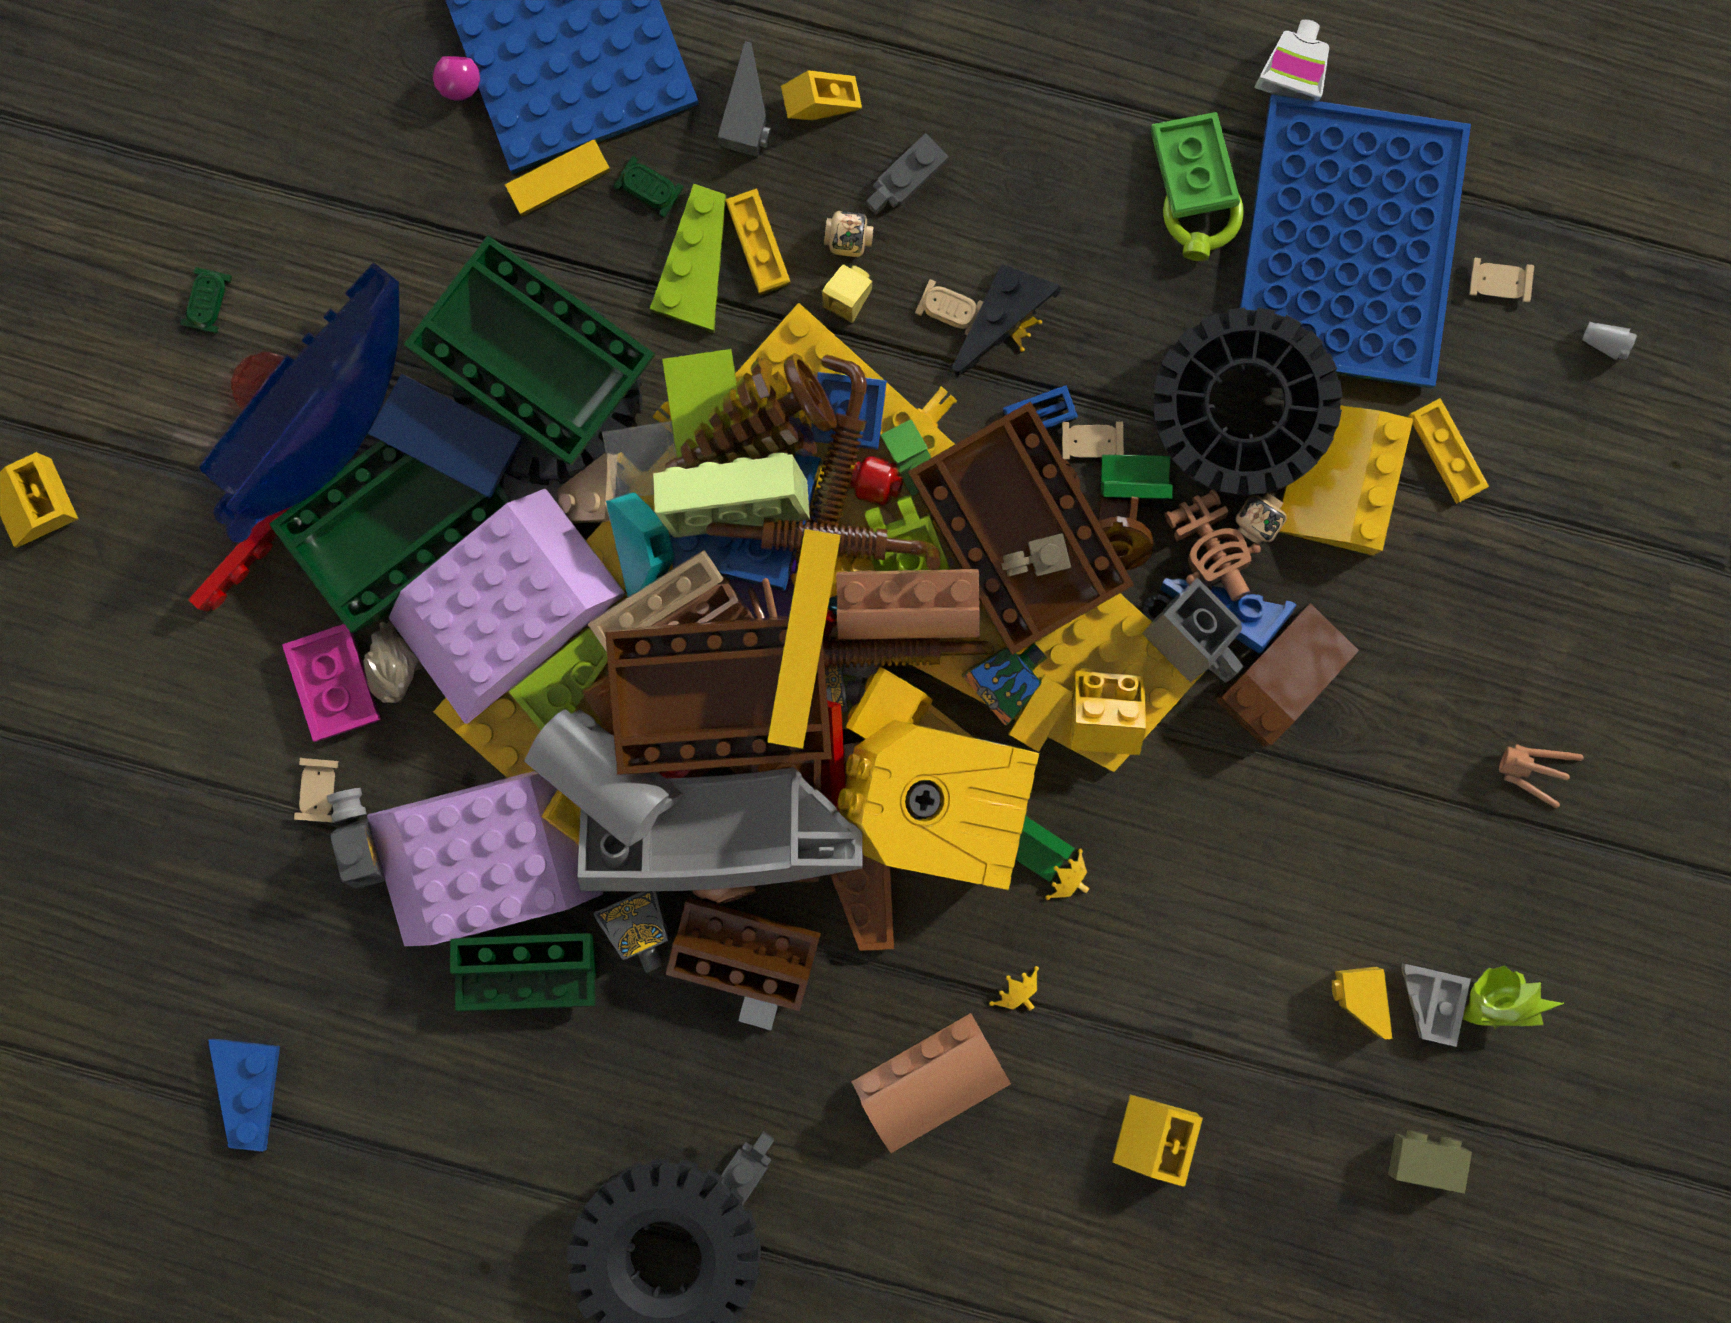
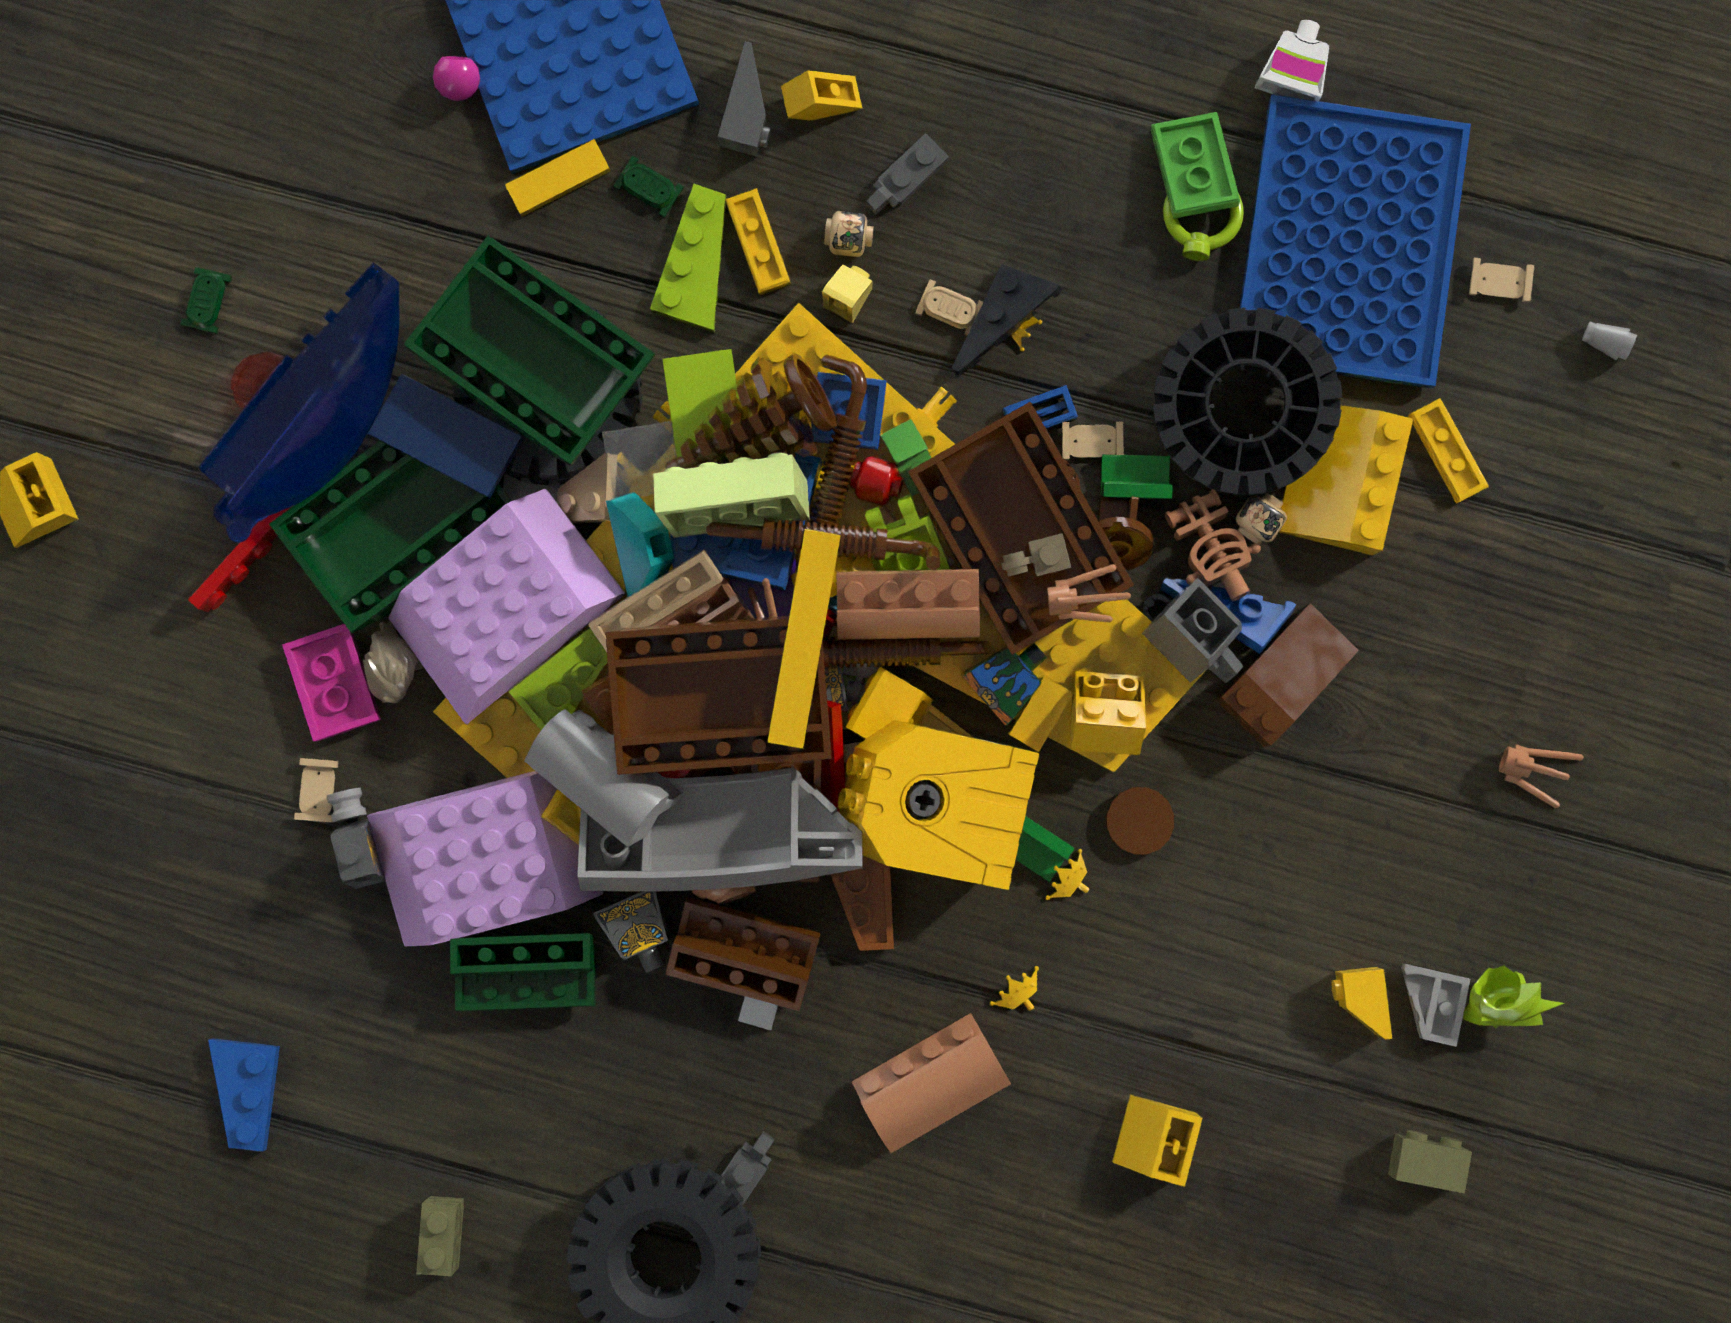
none -> olive brick [416,1196,464,1276]
none -> nougat plant [1047,564,1131,623]
none -> reddish brown tile [1106,787,1174,855]

